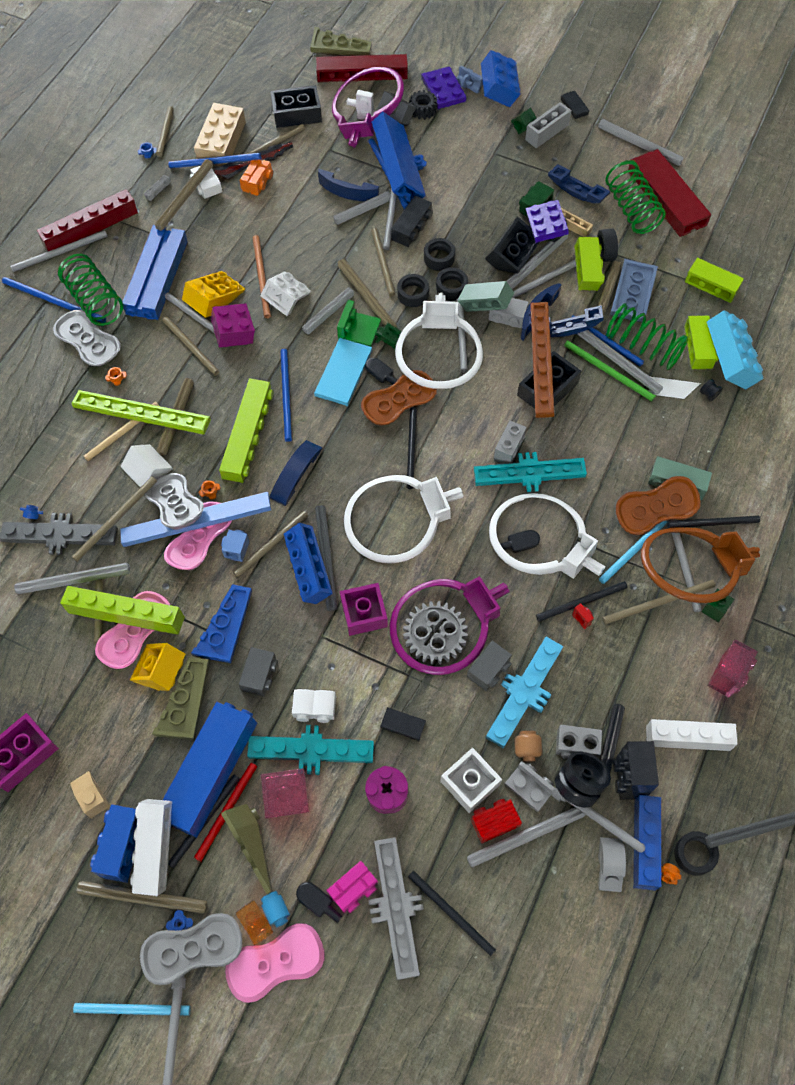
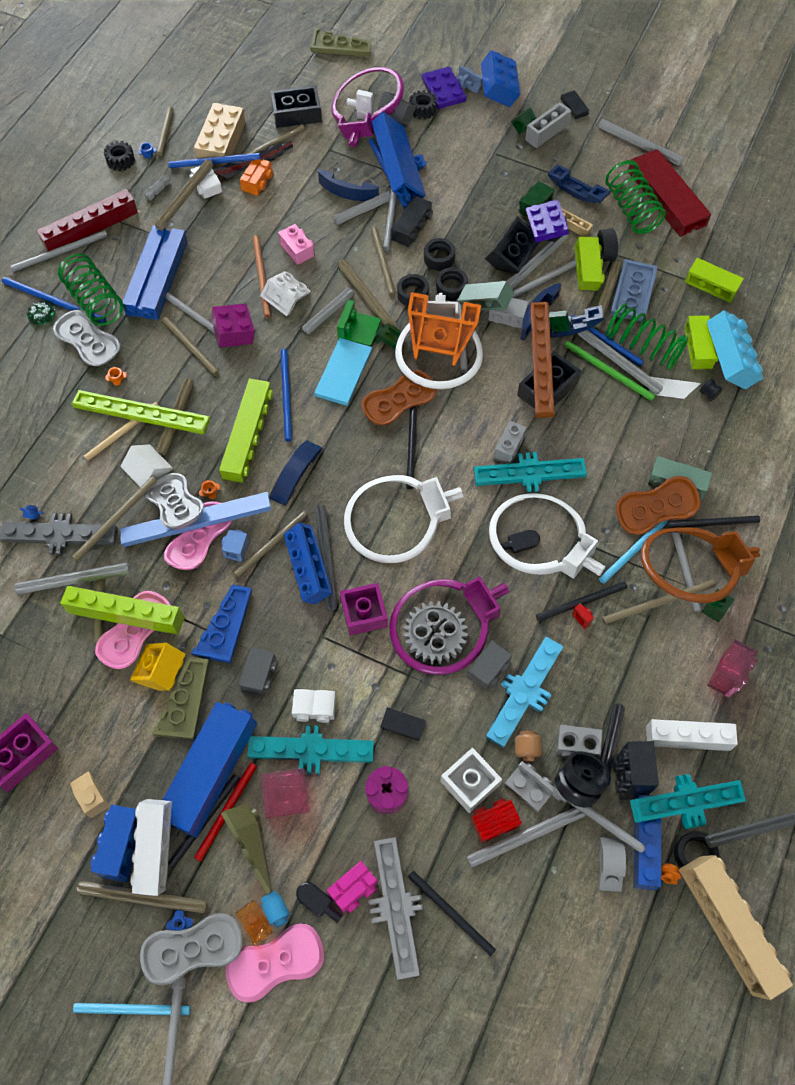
yellow slope [182,271,245,318] -> none
dark red brick [316,54,408,82] -> none
black piece [365,358,397,385] -> none
none -> clear green gear [26,301,55,325]
none -> black tyre [104,141,135,171]
none -> bright pink brick [278,224,315,265]
none -> orange wedge [408,292,481,367]
none -> dark green bracket [549,311,572,332]
none -> teal hinge [630,774,746,829]
none -> tan brick [678,855,793,1000]

